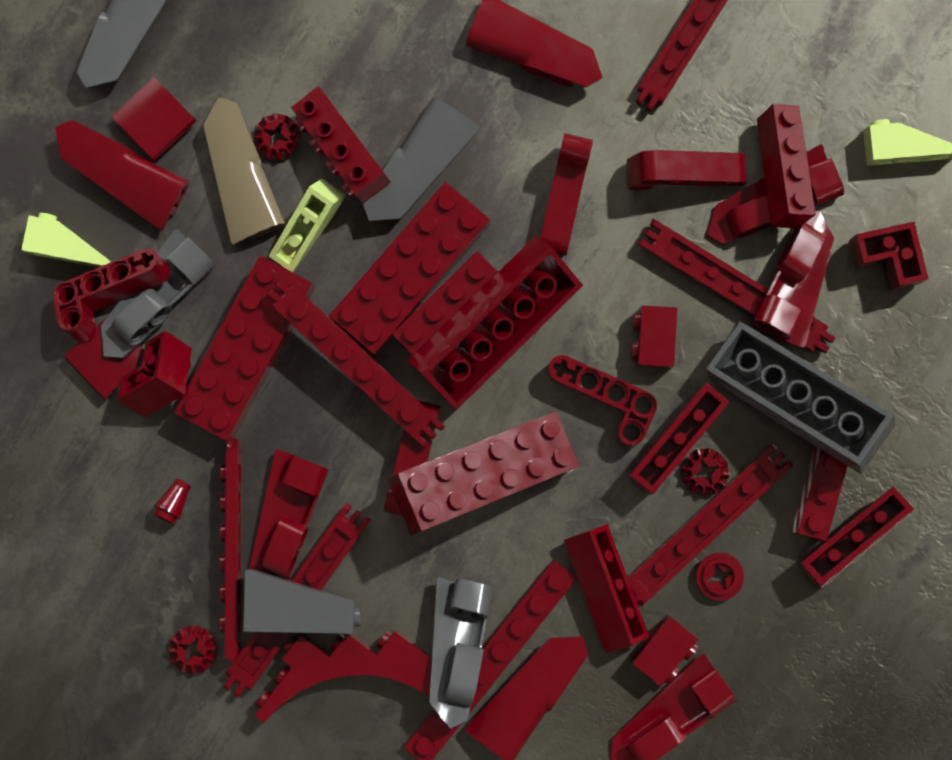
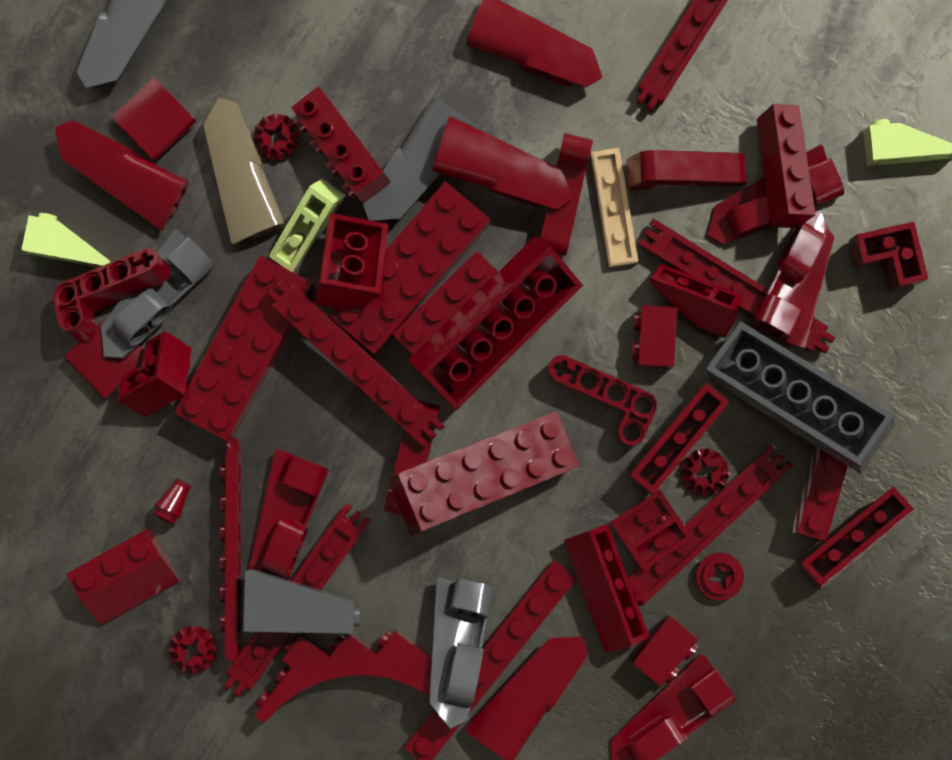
none -> dark red slope [66,529,180,625]
none -> dark red slope [315,213,388,310]
none -> dark red panel [432,116,573,210]
none -> tan tile [590,148,638,268]
none -> dark red slope [611,489,694,572]
none -> dark red slope [650,264,743,338]

